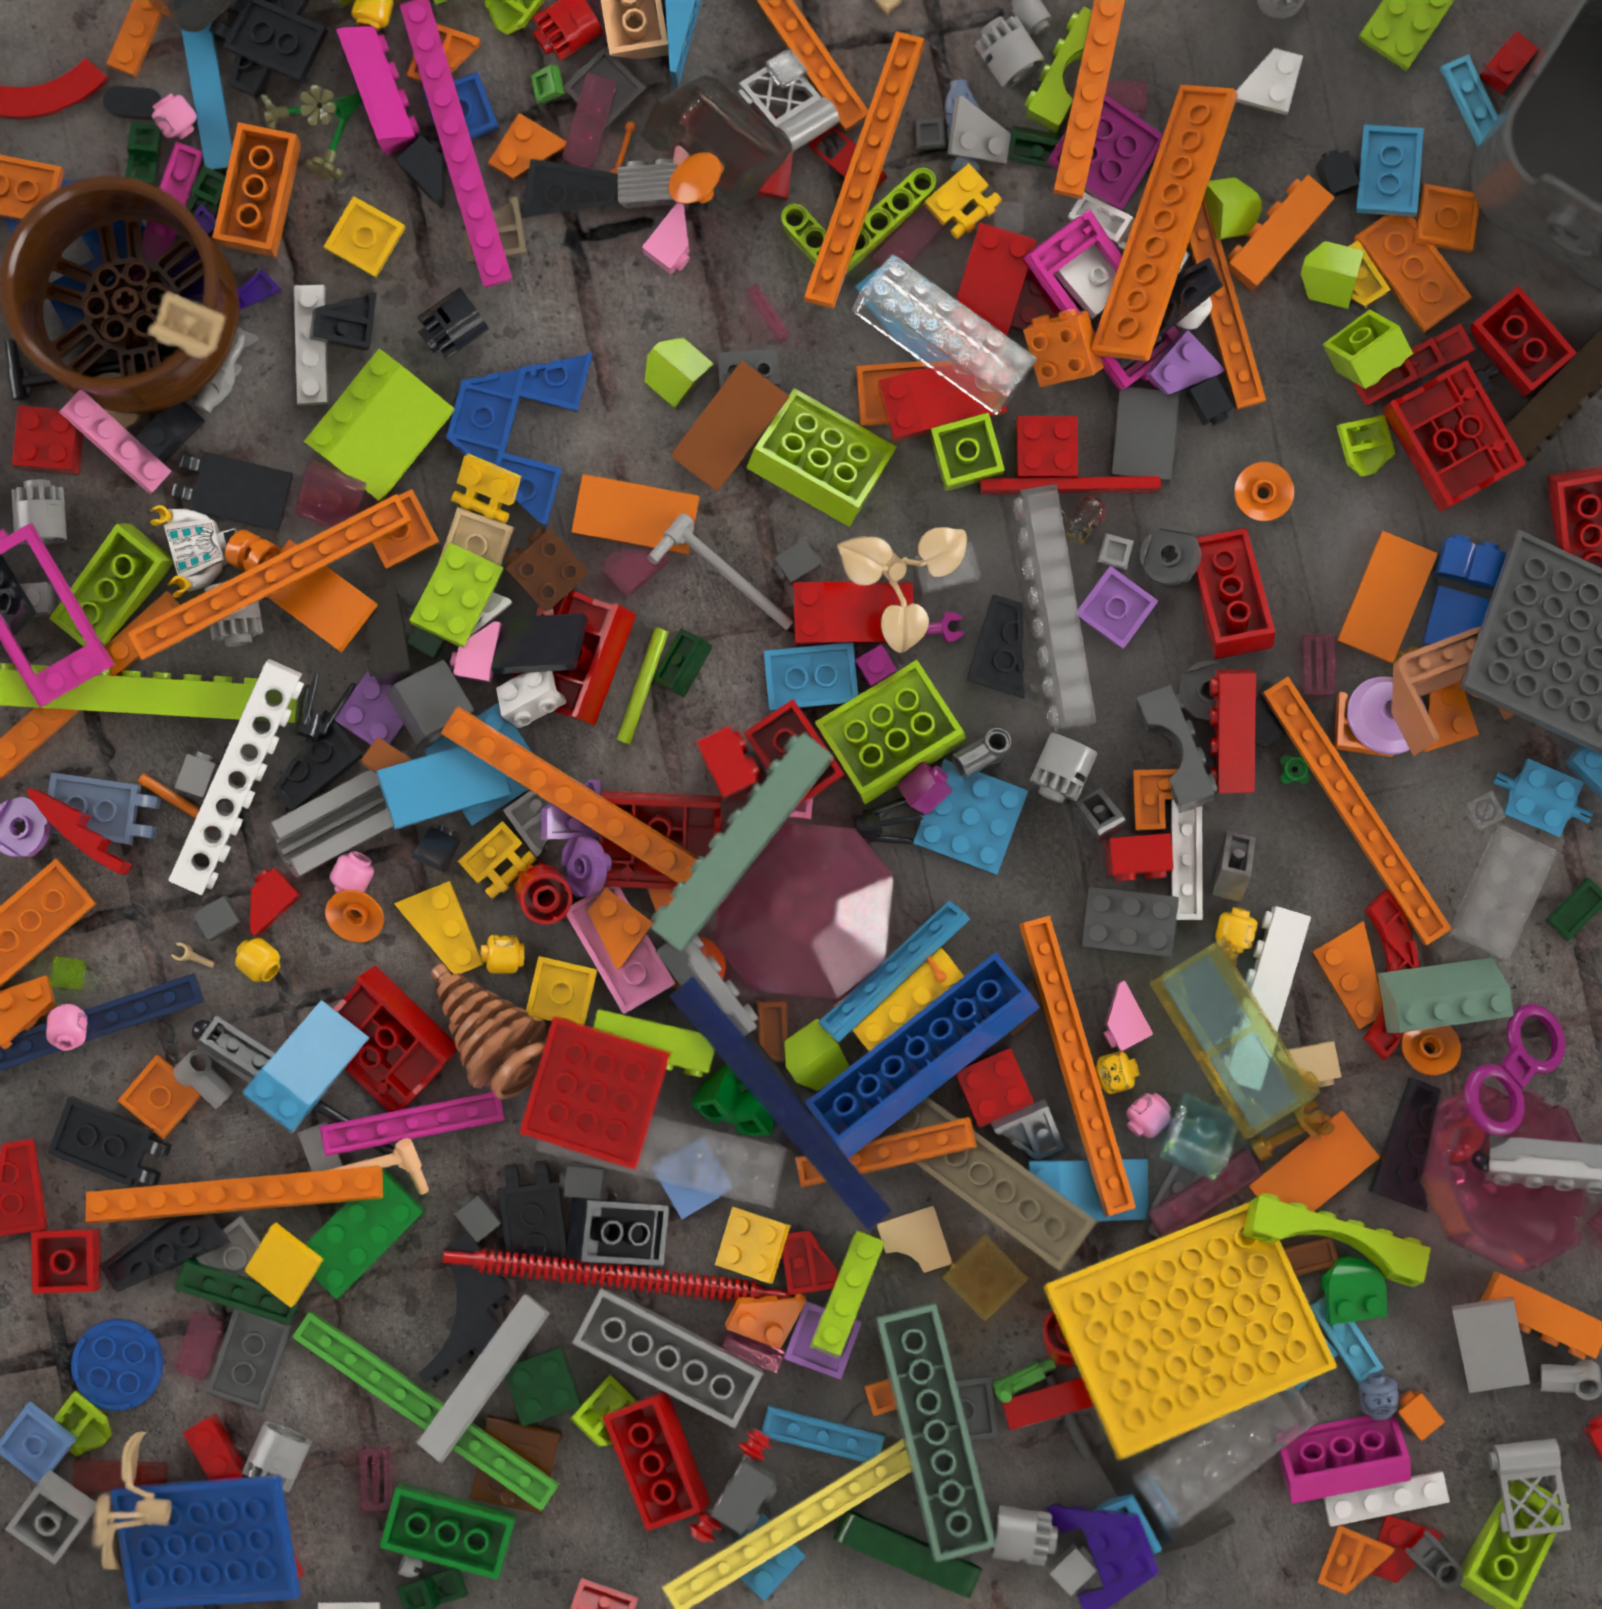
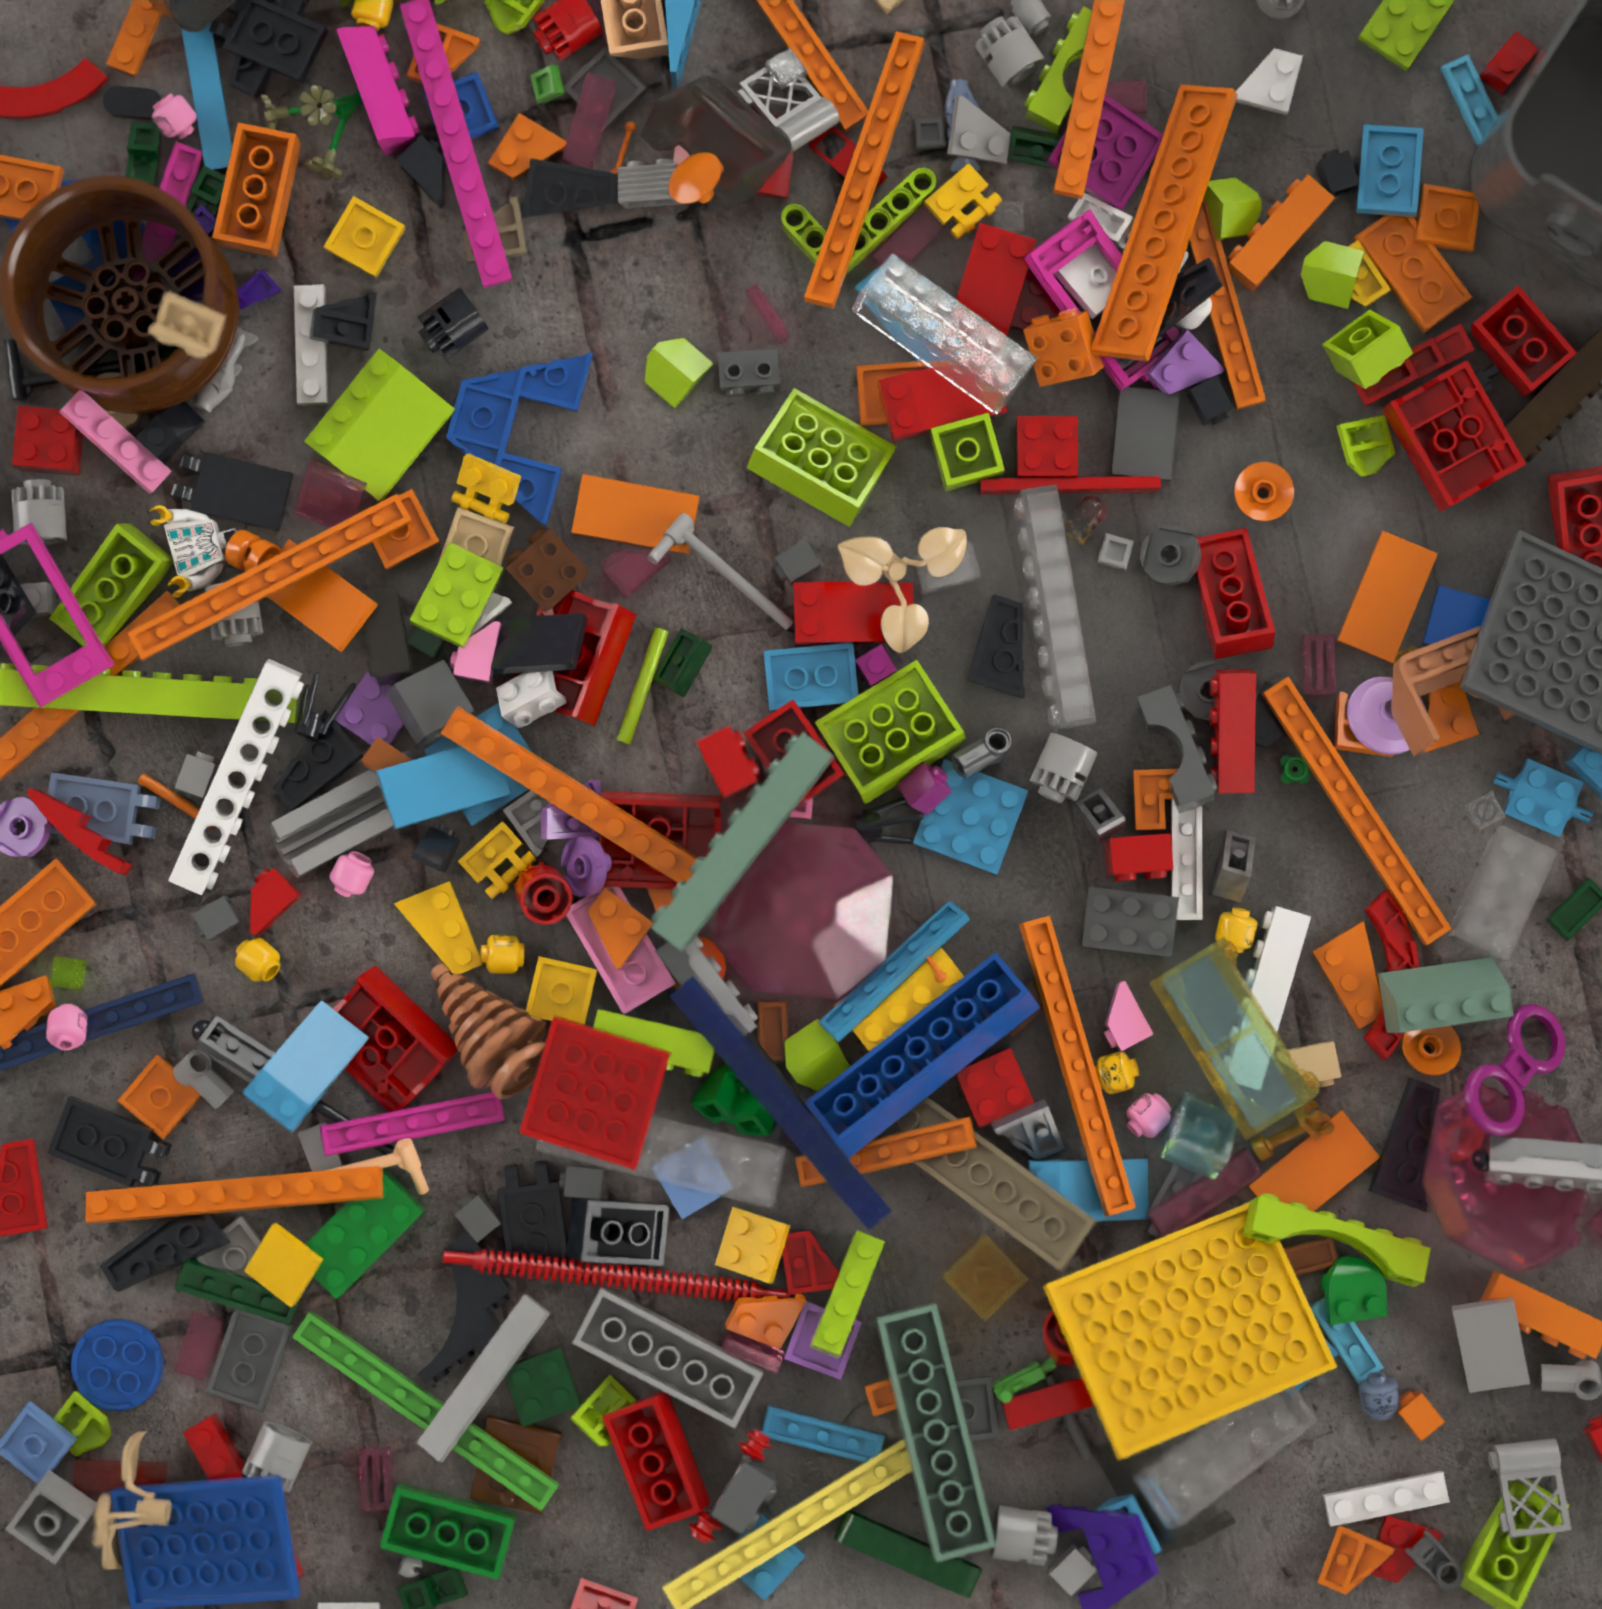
red brick [31,1228,101,1294] -> none
tan hand [171,943,216,969] -> none
orange dish [325,890,384,943] -> none
bright pink slope [642,203,690,275] -> none
dark orange tile [670,360,790,492] -> none
tan tile [876,1205,953,1273] -> none
magenta bar [925,612,964,643] -> none
medium lavender plate [1074,566,1158,650] -> none
dark pink slope [1275,1413,1411,1504] -> none
blue brick [1435,534,1506,590] -> none

